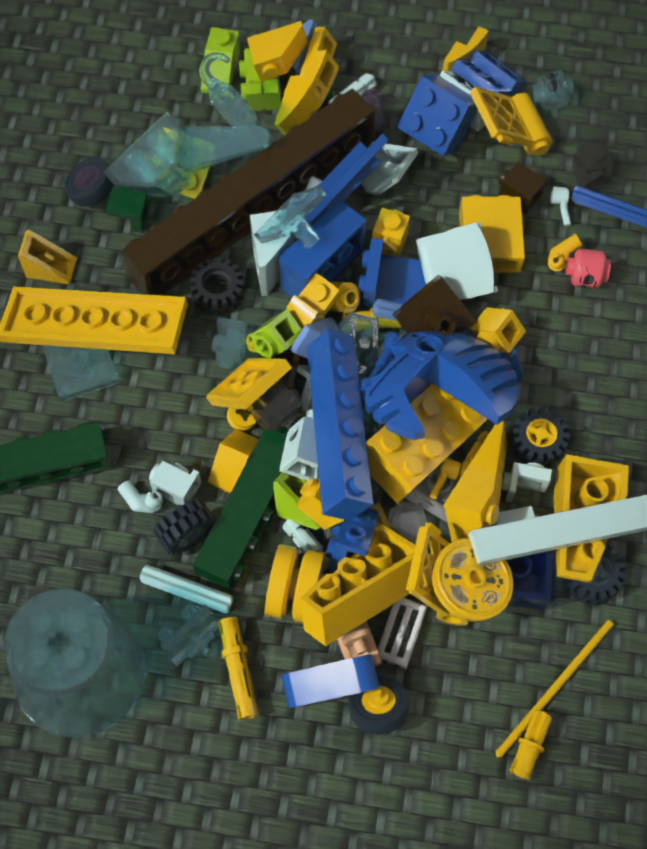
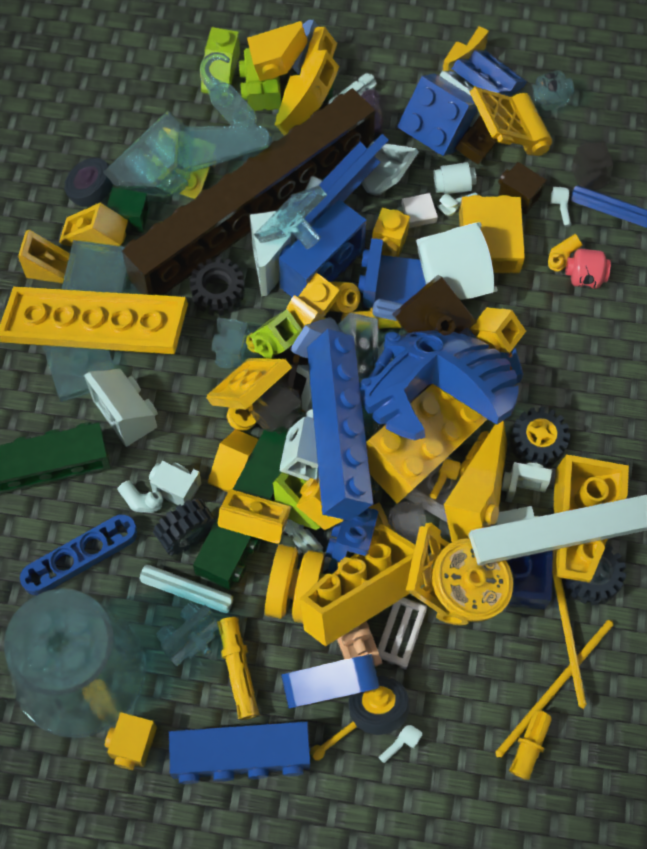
none -> blue beam [20,515,137,596]
none -> yellow slope [59,203,128,252]
none -> clear light blue tile [62,240,128,293]
none -> light aqua slope [84,369,158,447]
none -> yellow brick [105,712,157,770]
none -> blue brick [169,722,310,784]
none -> yellow slope [218,489,291,544]
none -> yellow hinge [310,722,357,761]
none -> light aqua hand [379,725,422,763]
none -> white tile [402,193,438,228]
none -> light aqua brick [433,162,477,195]
none -> light aqua hand [438,192,477,216]
none -> dark brown bracket [455,114,501,165]
none -> yellow axle [548,550,587,709]

